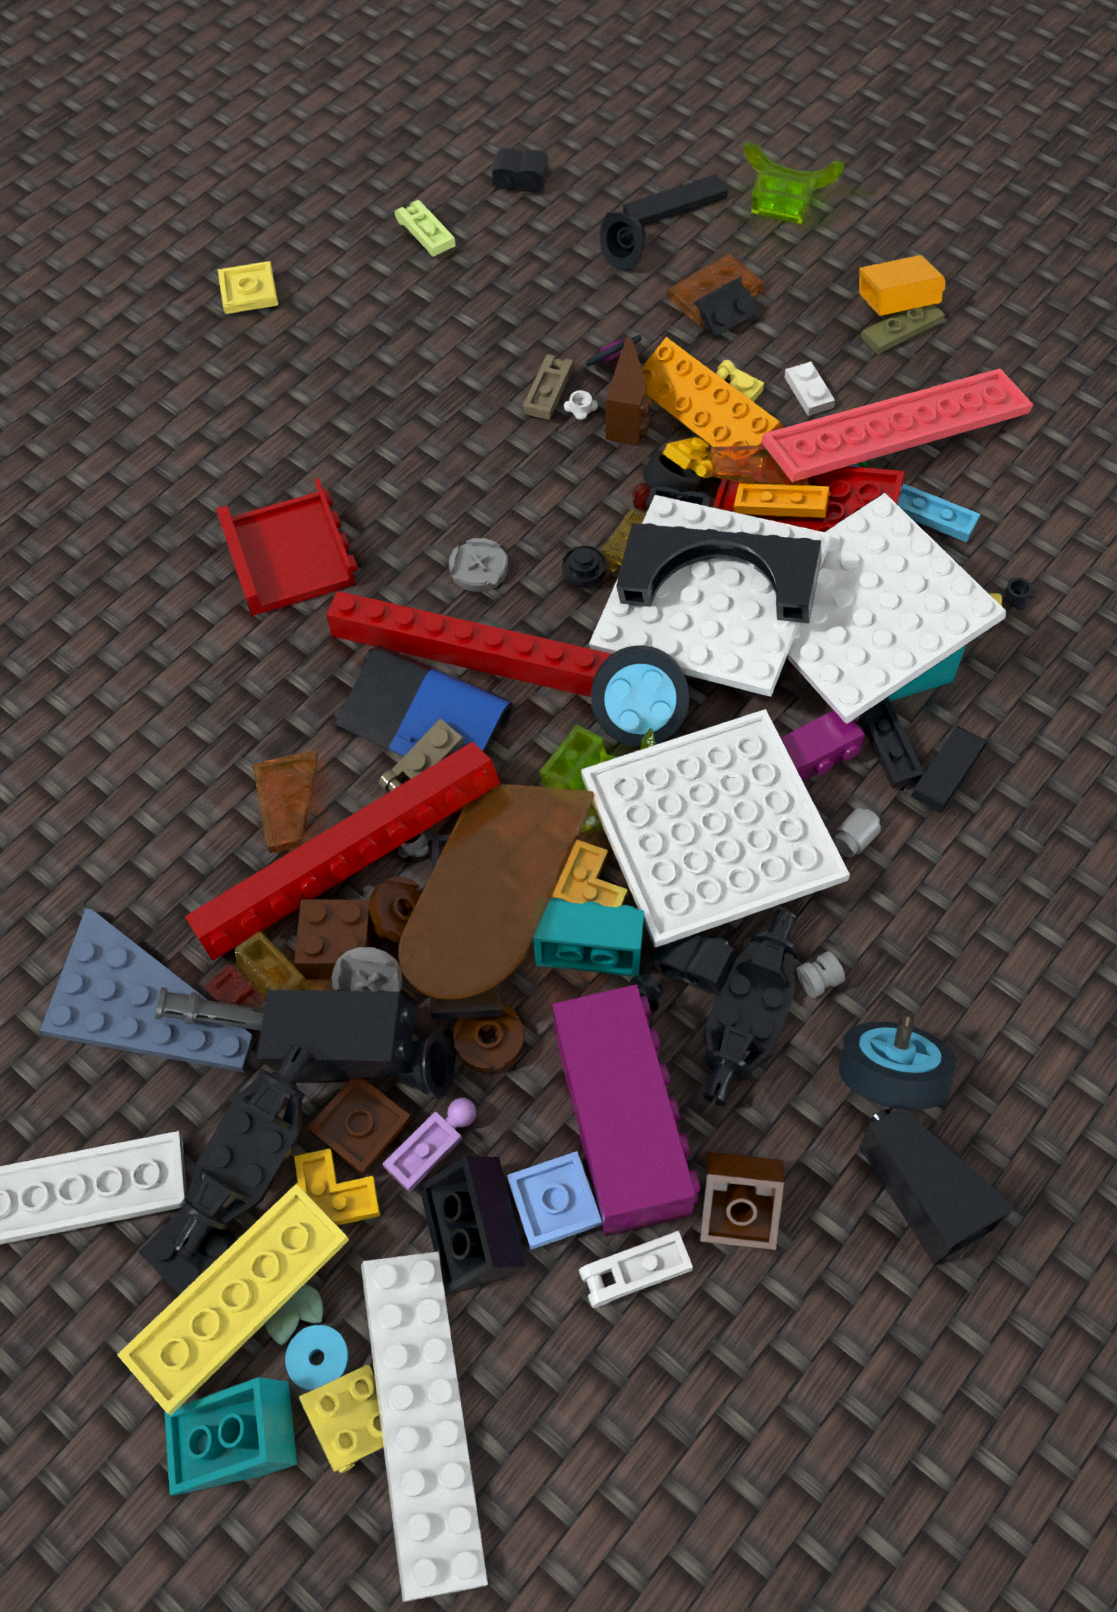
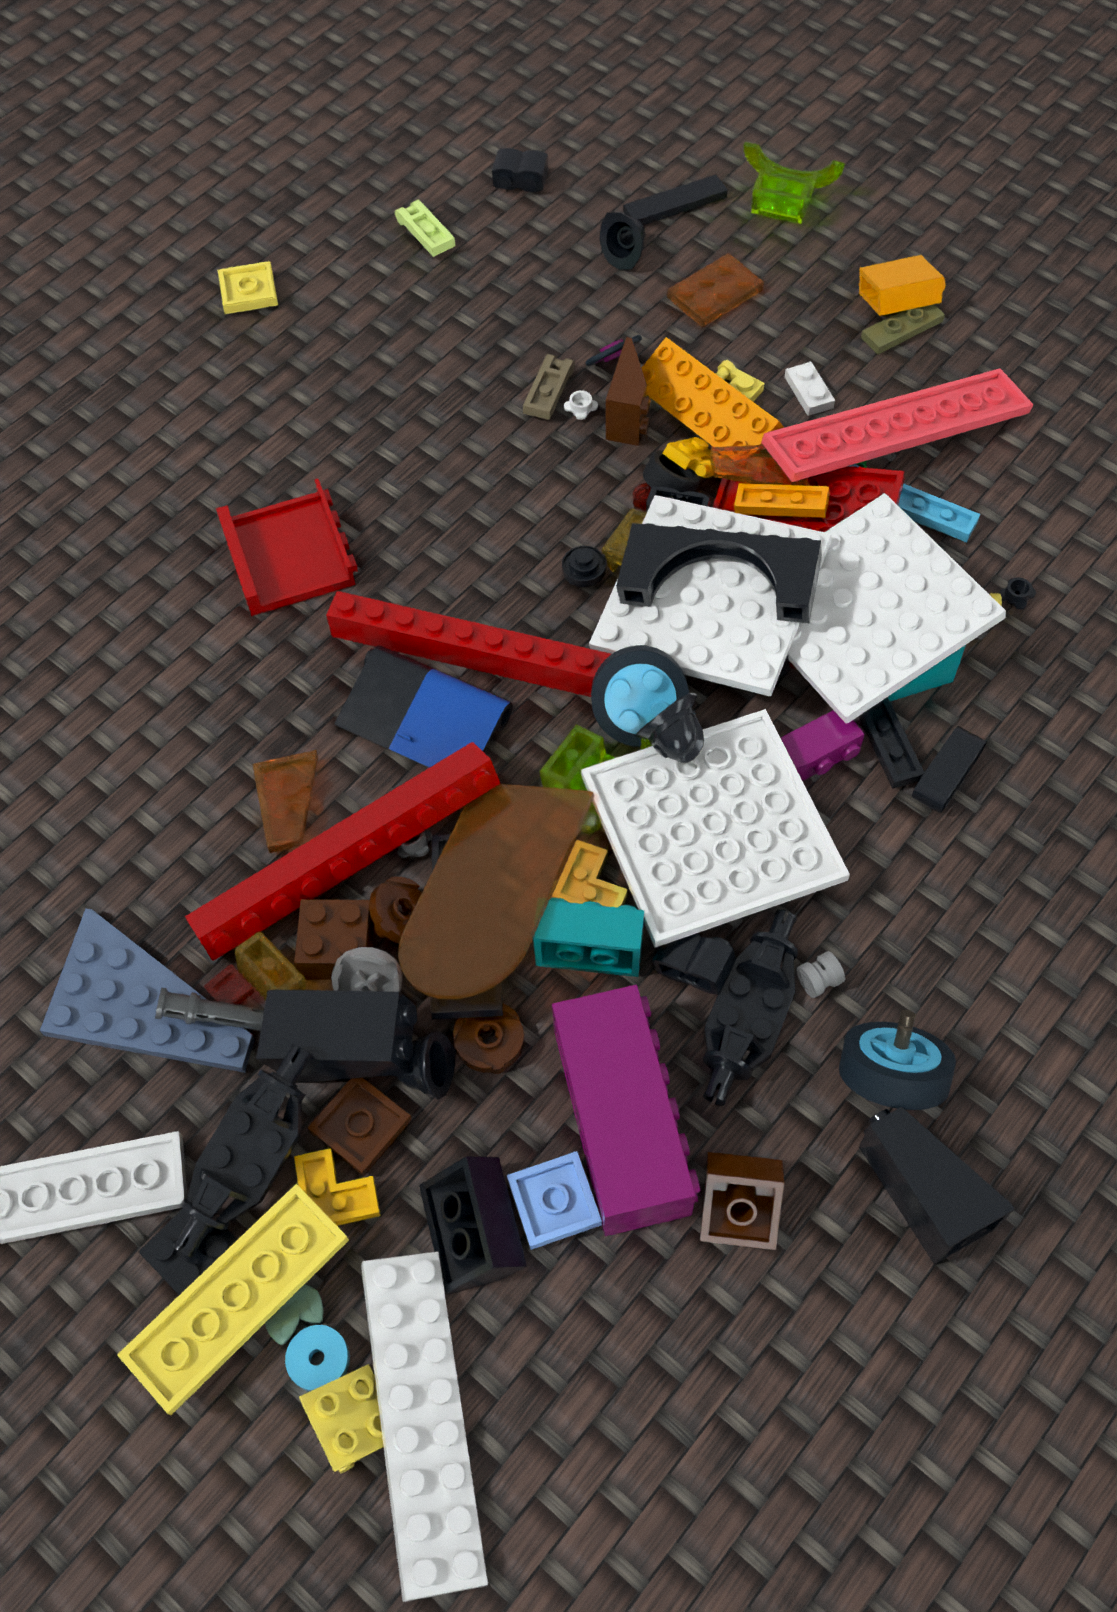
teal slope [164,1377,297,1495] -> none
dark tan plate [379,718,466,791] -> none
lavender plate [383,1098,476,1193] -> none
light grey tile [449,538,508,592] -> none
white plate [579,1231,693,1308] -> none
black plate [630,975,663,1010] -> none
black plate [693,276,759,339] -> none
light grey brick [832,808,881,858] -> none
none -> black piece [634,693,704,763]

